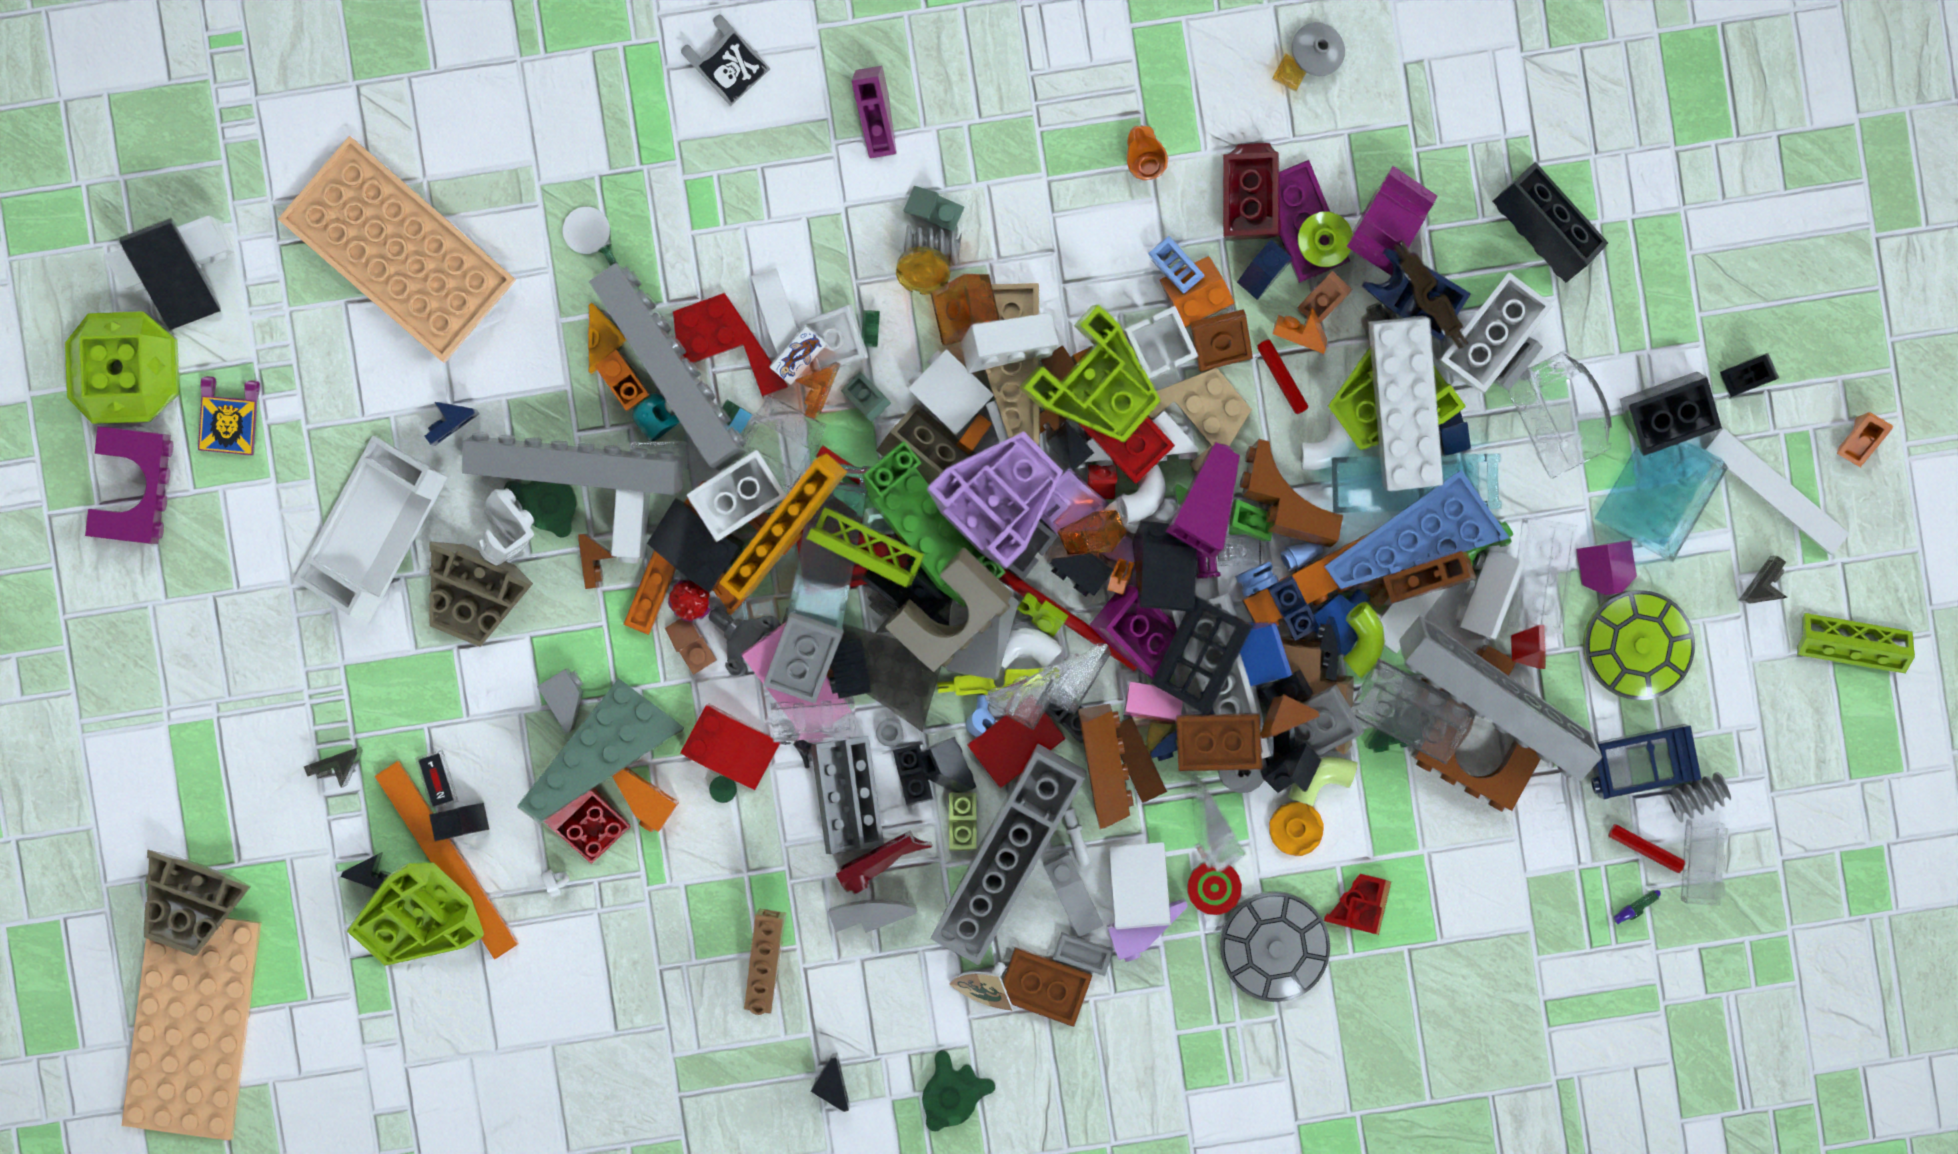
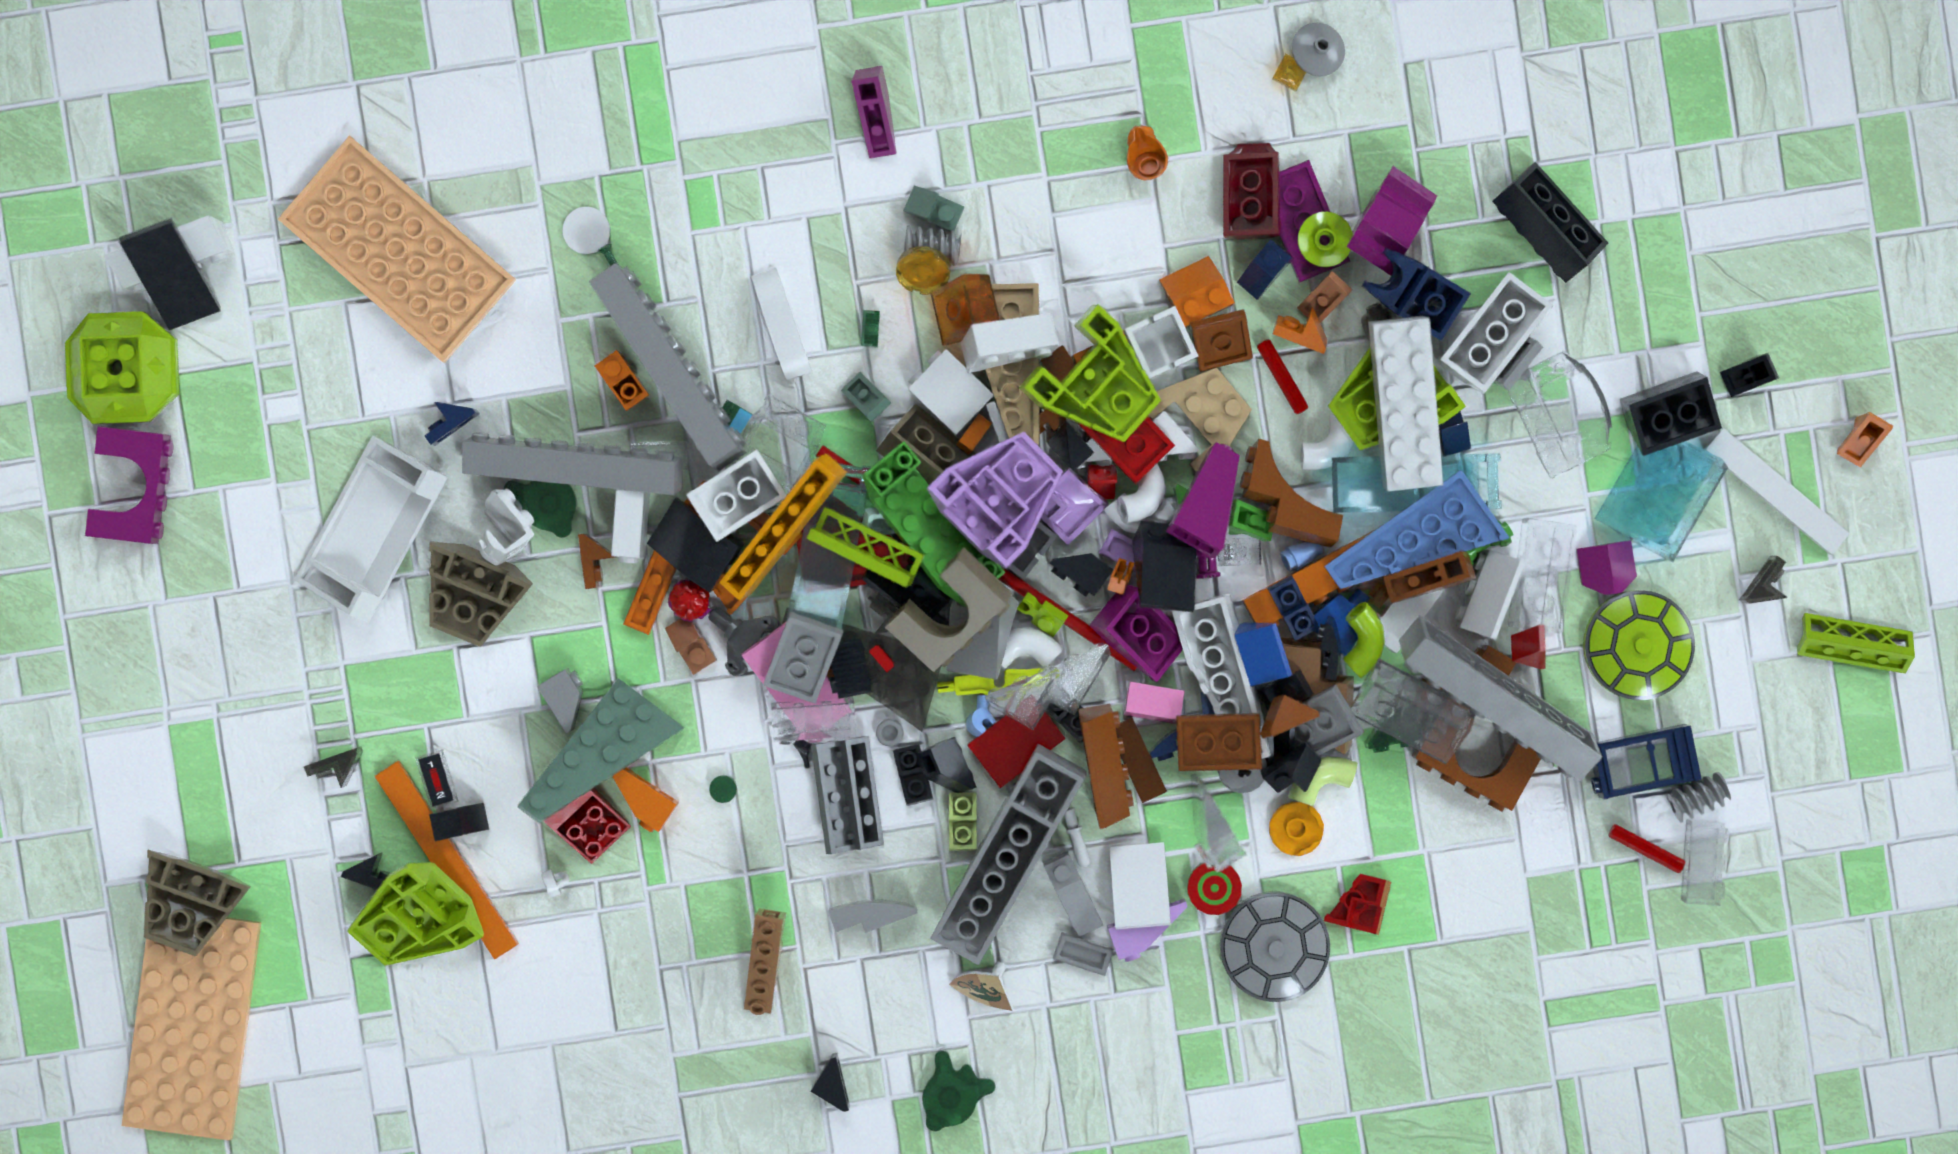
flag [198,376,260,455] -> none
light orange tile [588,302,627,375] -> none
teal helmet [632,393,681,442] -> none
red wing [673,293,788,397] -> none
red slope [680,703,781,790] -> none
flag [681,14,771,106] -> none
tile [770,325,827,385] -> none
clear orange slope [795,362,841,419] -> none
white tile [800,305,868,374] -> none
dark red slope [835,830,933,894] -> none
dark orange tile [1002,947,1093,1027] -> none
clear orange slope [1057,510,1127,554] -> none
clear yellow slope [1146,721,1172,750] -> none
light blue slope [1148,236,1205,294] -> none
black piece [1151,595,1253,715] -> none
medium blue wheel [1235,561,1279,596] -> none
dark brown piece [1393,240,1468,349] -> none
piece [1613,890,1661,925] -> none
none -> red tile [869,645,895,672]

